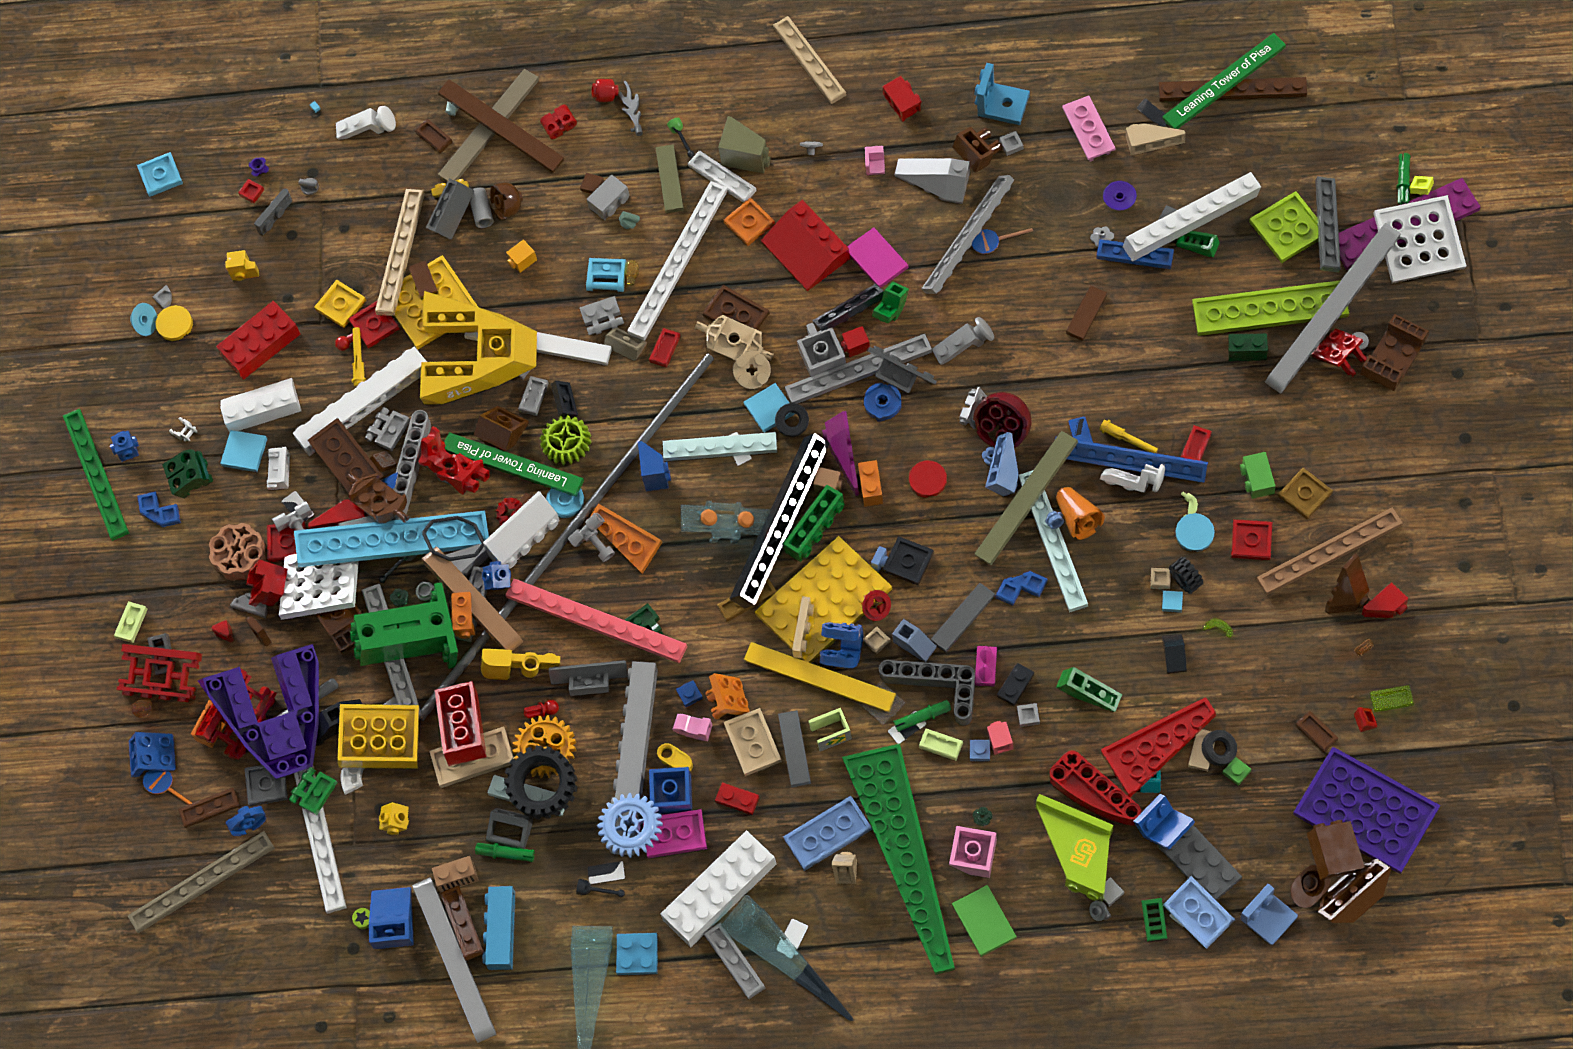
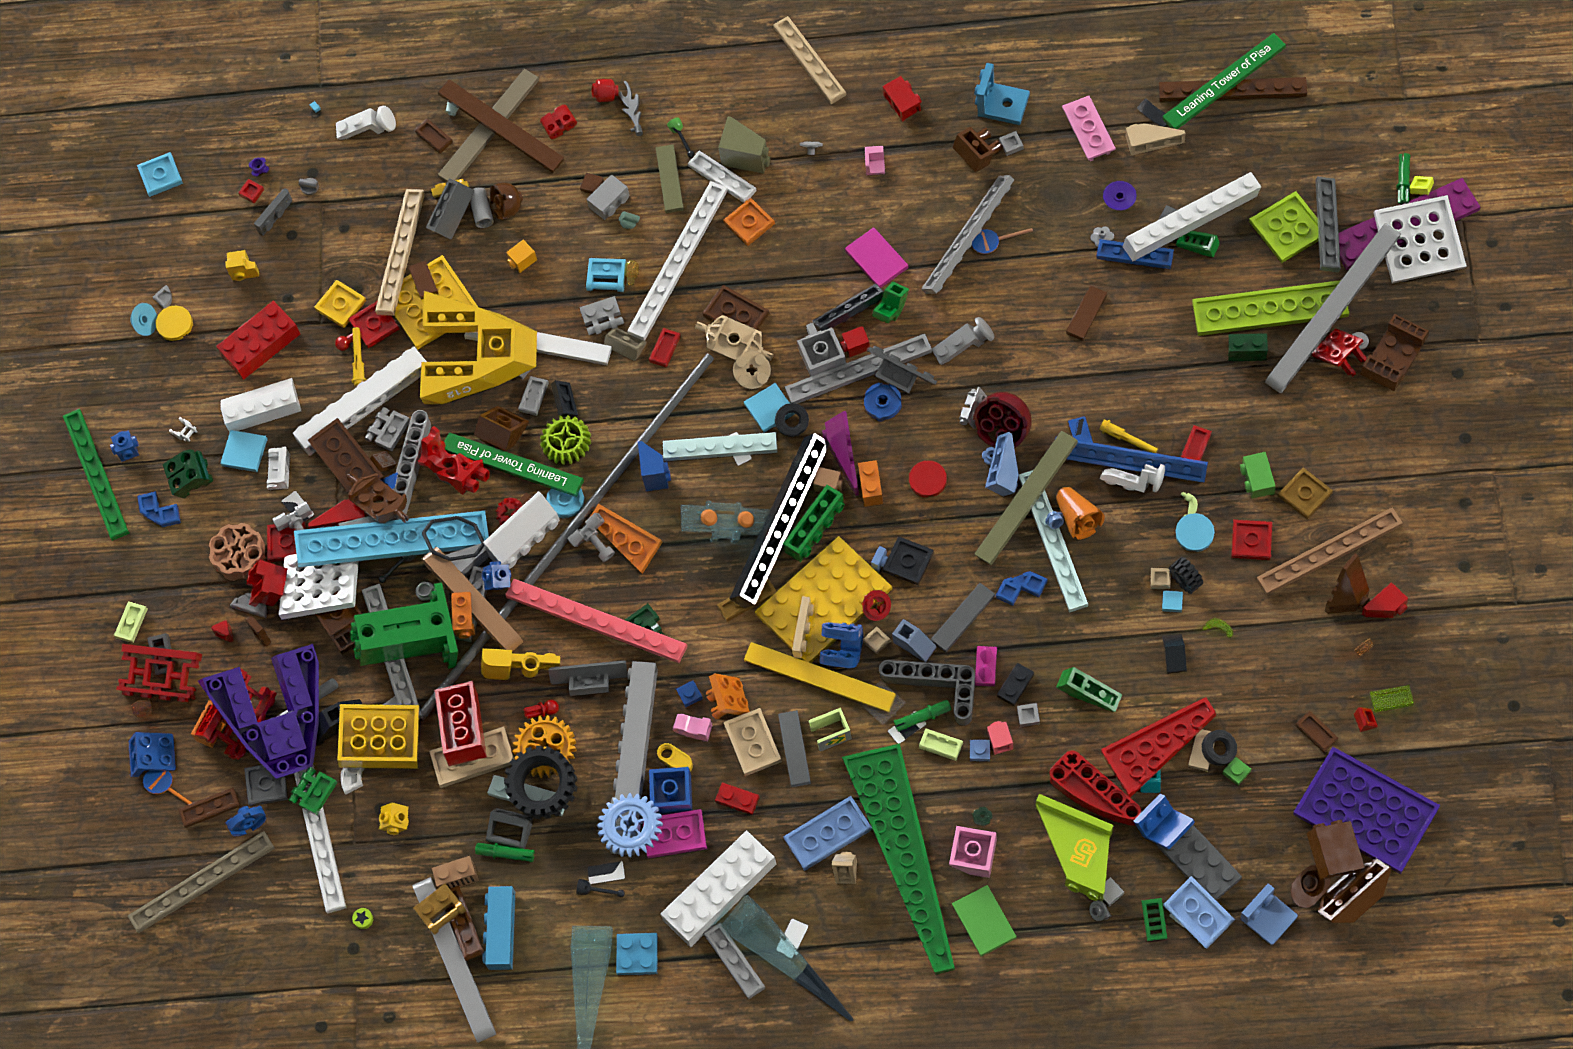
blue slope [369,887,414,949] -> none
clear green plate [390,588,409,607] -> none
red slope [761,199,850,291] -> none
light grey wedge [894,158,970,204] -> none
none -> pearl gold plate [413,884,467,936]

